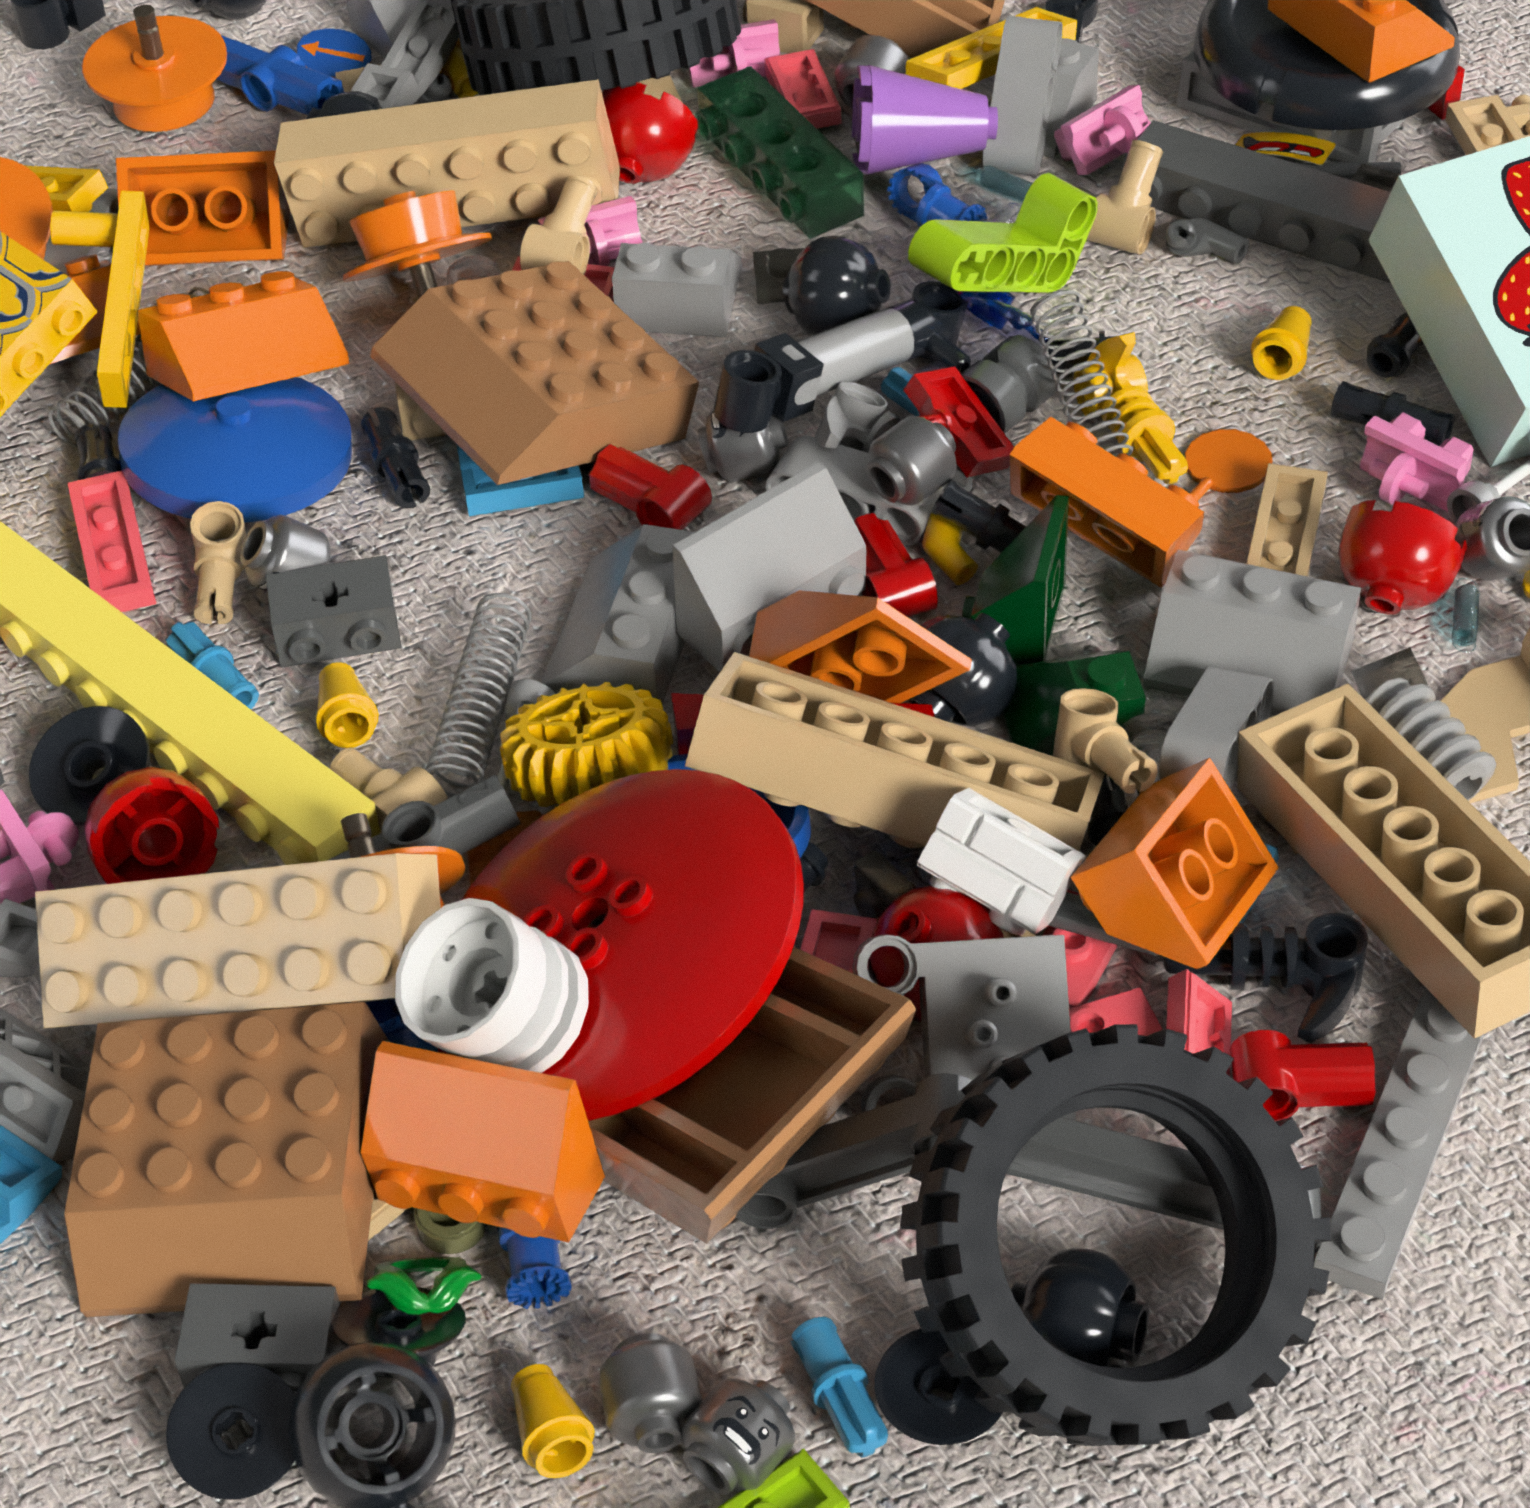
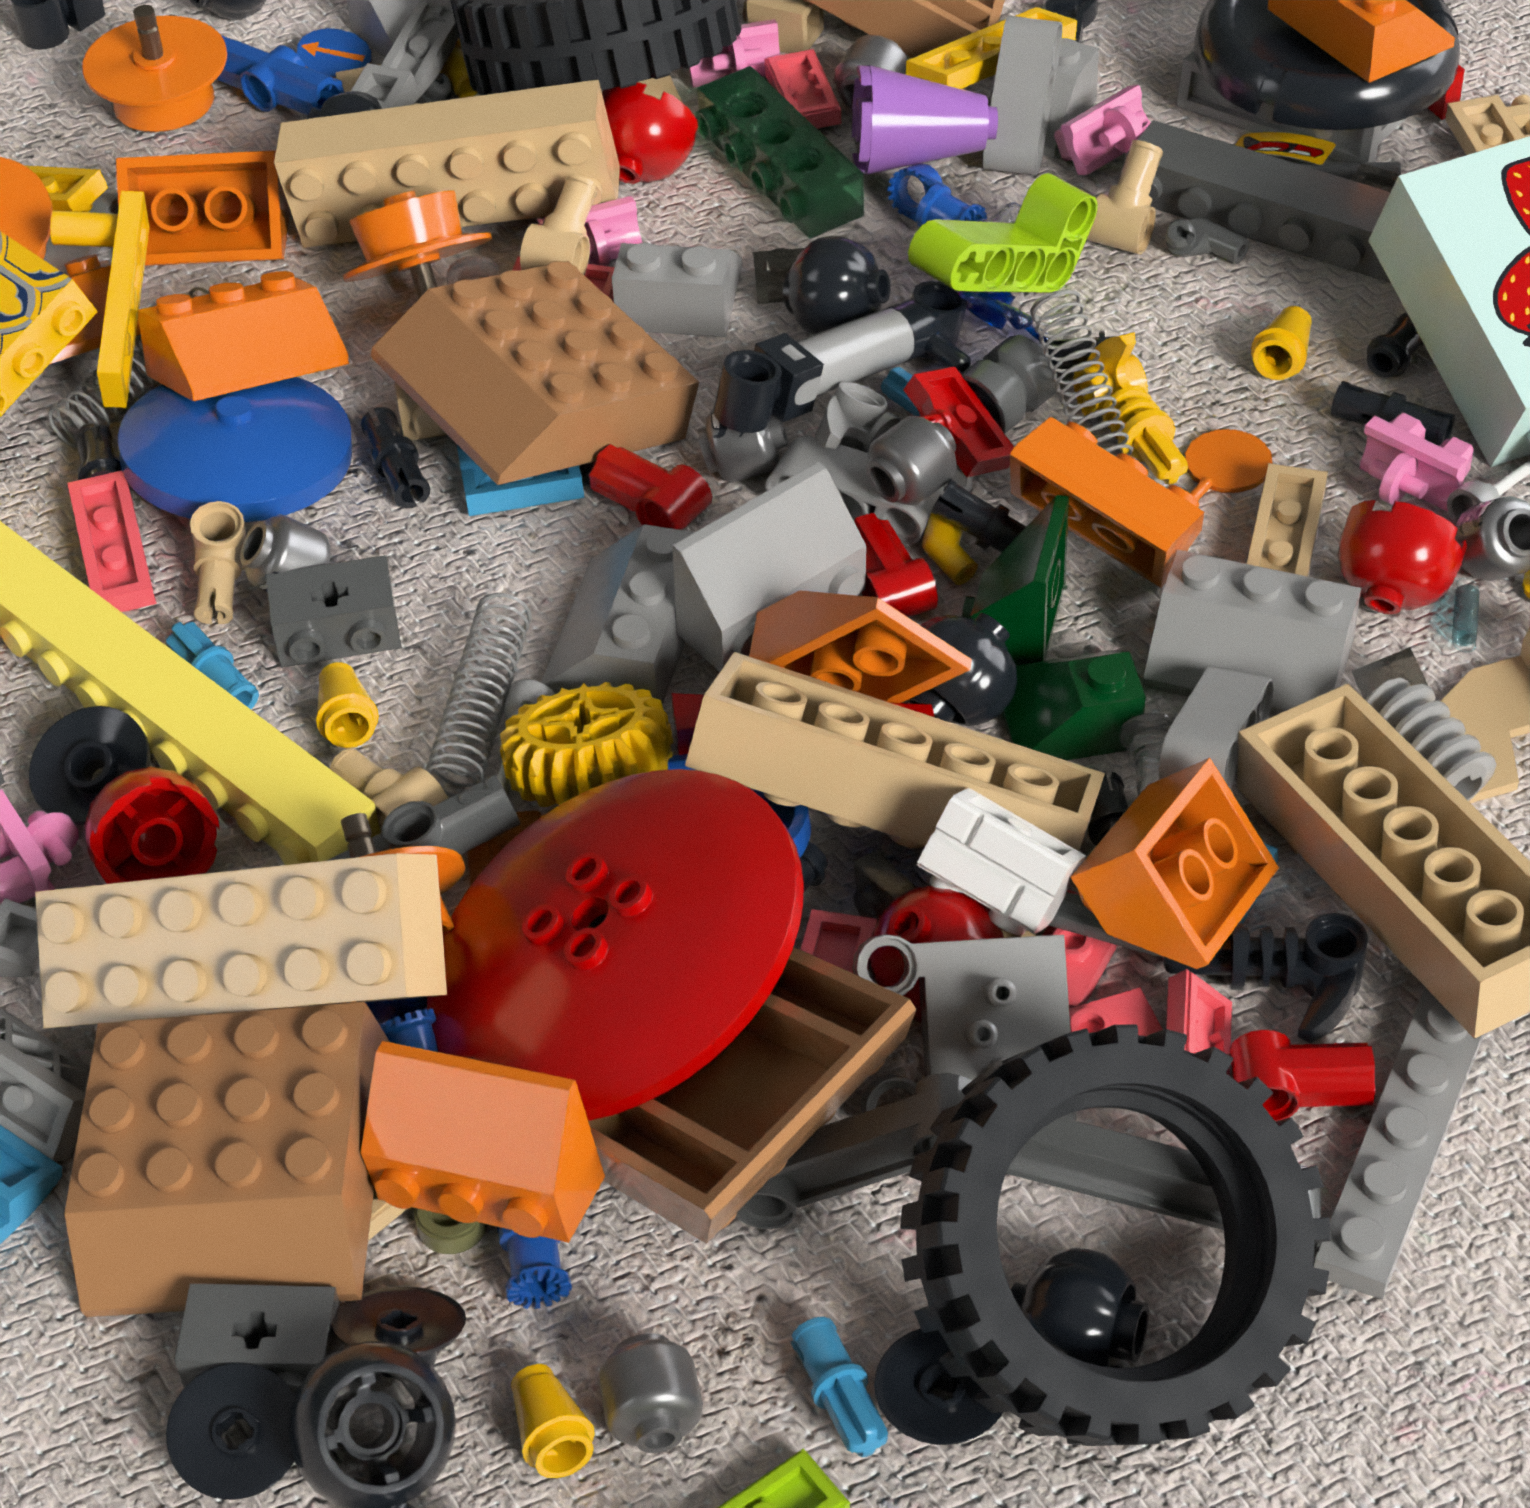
green piece [367,1257,482,1315] -> none
white wheel [395,898,588,1073] -> none
flat silver head [682,1378,795,1495] -> none
clear light blue piece [970,165,1033,202] -> none
tan pin [1053,688,1158,794] -> none

